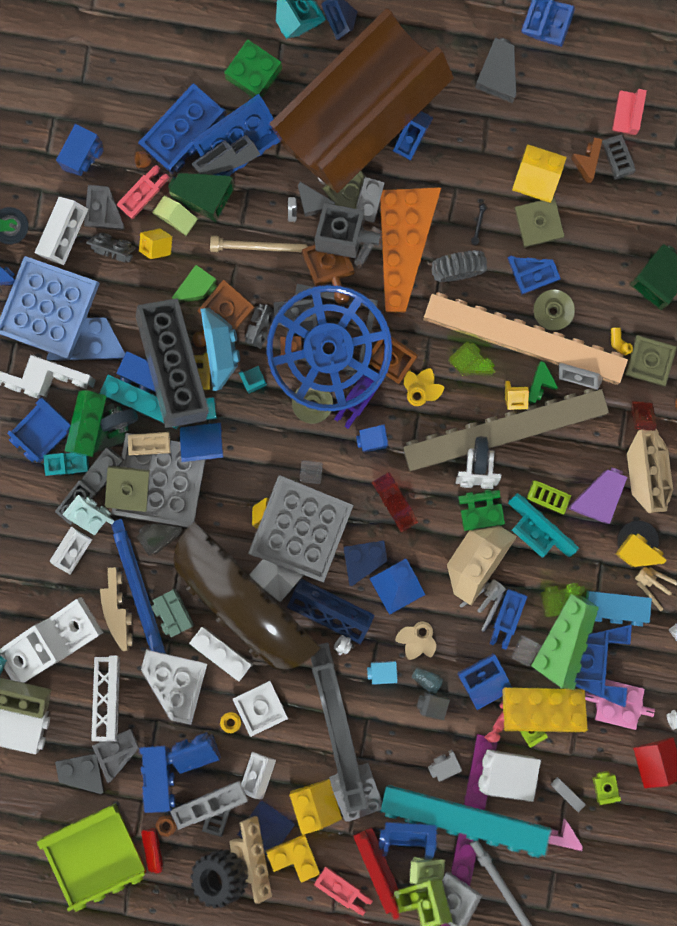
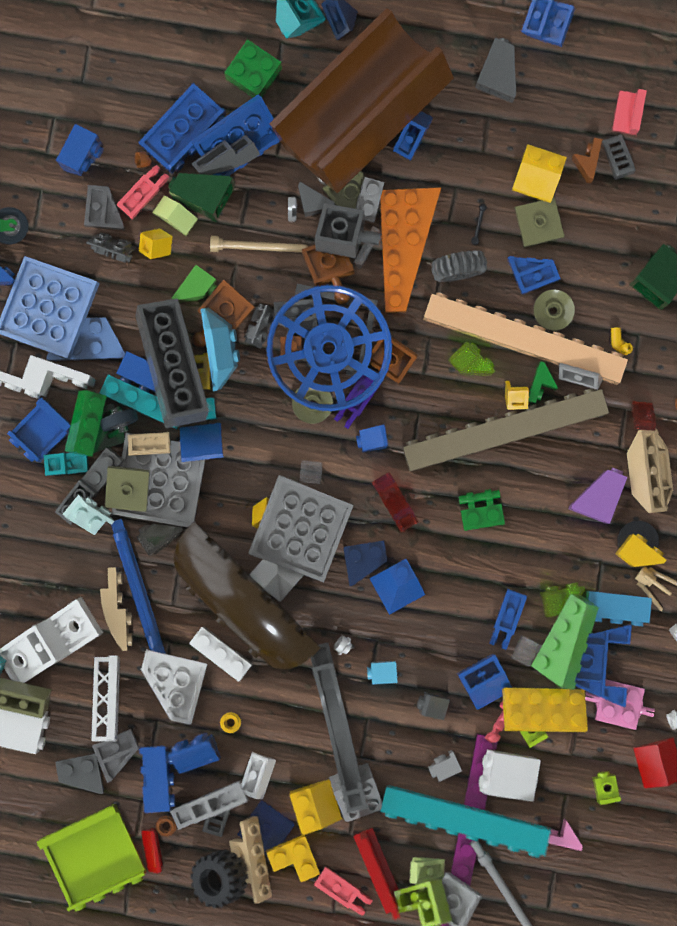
white brick [35,197,88,265] -> none
white slope [50,527,92,575] -> none
sand green brick [151,589,195,637] -> none
white plate [233,681,288,737] -> none
teal panel [239,366,267,394] -> none
dark blue fence [287,579,375,644] -> none
blue panel [379,822,437,860] -> none
tan plate [395,621,436,660] -> none
yellow plate [404,368,444,406] -> none
clear light blue cone [411,667,444,694] -> none
tan wedge [447,525,517,606] -> none
white plate [456,436,501,489] -> none
light grey plant [460,579,506,632] -> none
teal bracket [508,493,579,558] -> none
lime slope [526,480,571,515] -> none
light grey beam [550,777,585,812] -> none
olive plate [625,335,677,387] -> none

